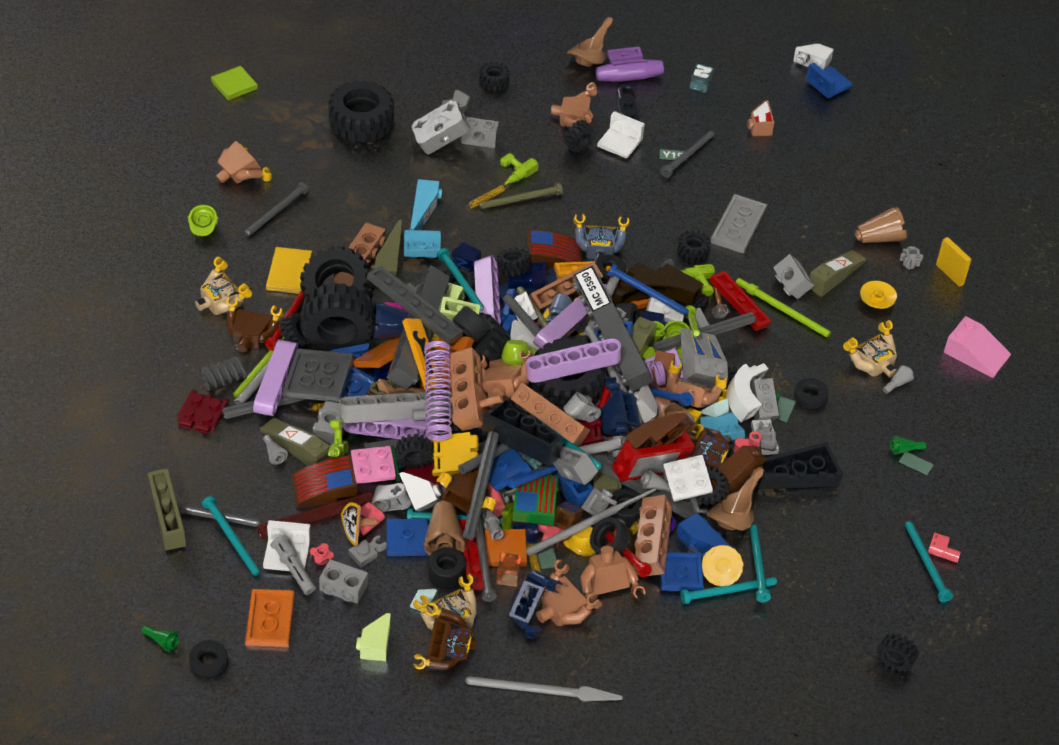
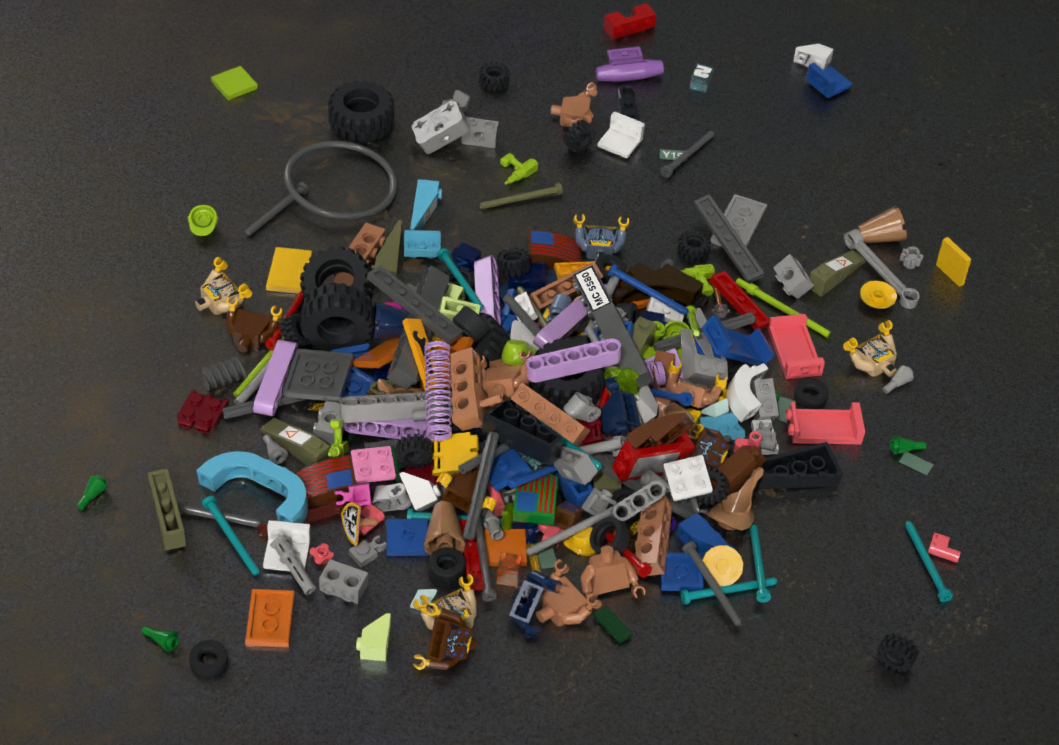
nougat torso [216,141,272,184] -> none
light grey piece [465,676,623,702] -> none
yellow piece [467,184,507,209] -> none
medium nougat hat [566,17,613,67] -> none
nougat slope [747,100,774,136] -> none
bright pink slope [944,316,1011,378] -> none
none -> green cone [76,475,107,510]
none -> medium azure arch [196,451,308,524]
none -> dark grey piece [284,141,397,220]
none -> dark pink plate [335,483,371,506]
none -> dark green piece [593,606,633,644]
none -> red arch [603,3,656,39]
none -> clear neon green plate [604,366,639,395]
none -> light grey beam [610,481,666,522]
none -> dark grey bar [682,541,742,626]
none -> dark grey plate [694,194,764,283]
none -> blue panel [702,315,775,366]
none -> coral panel [768,314,825,379]
none -> coral panel [786,402,865,445]
none -> light grey piece [844,229,920,309]

